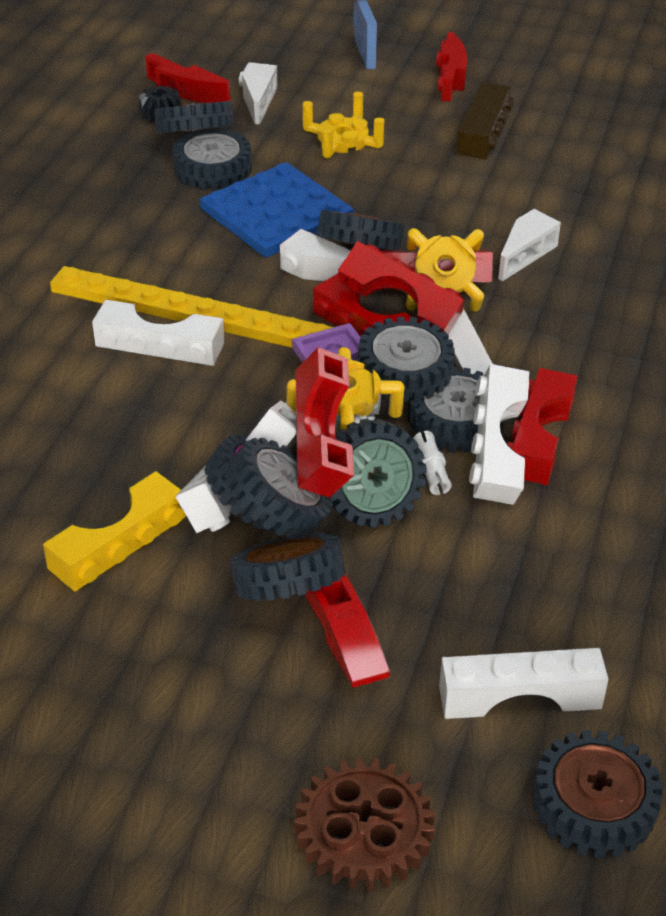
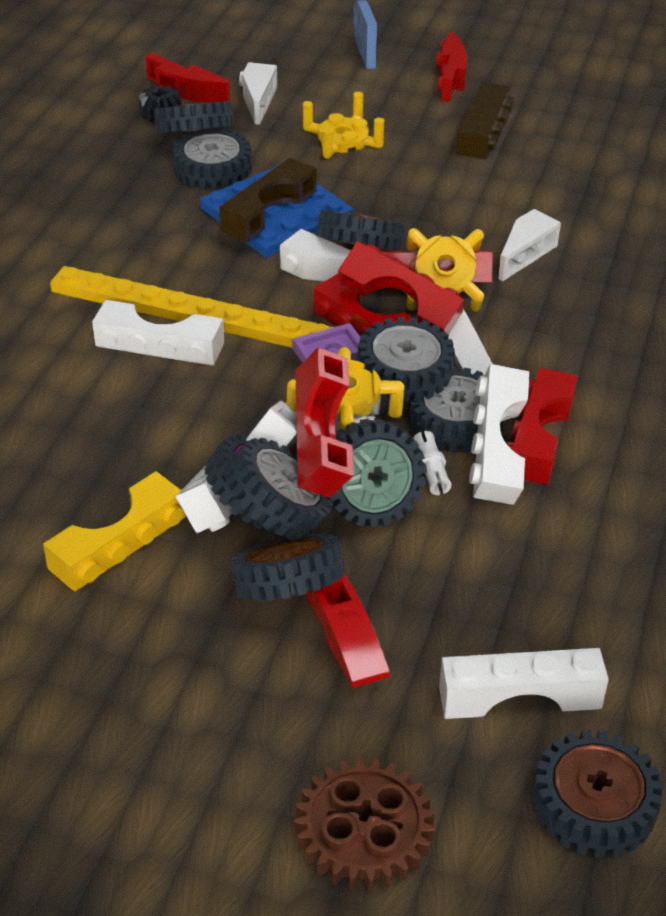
none -> dark brown arch [219,157,317,242]

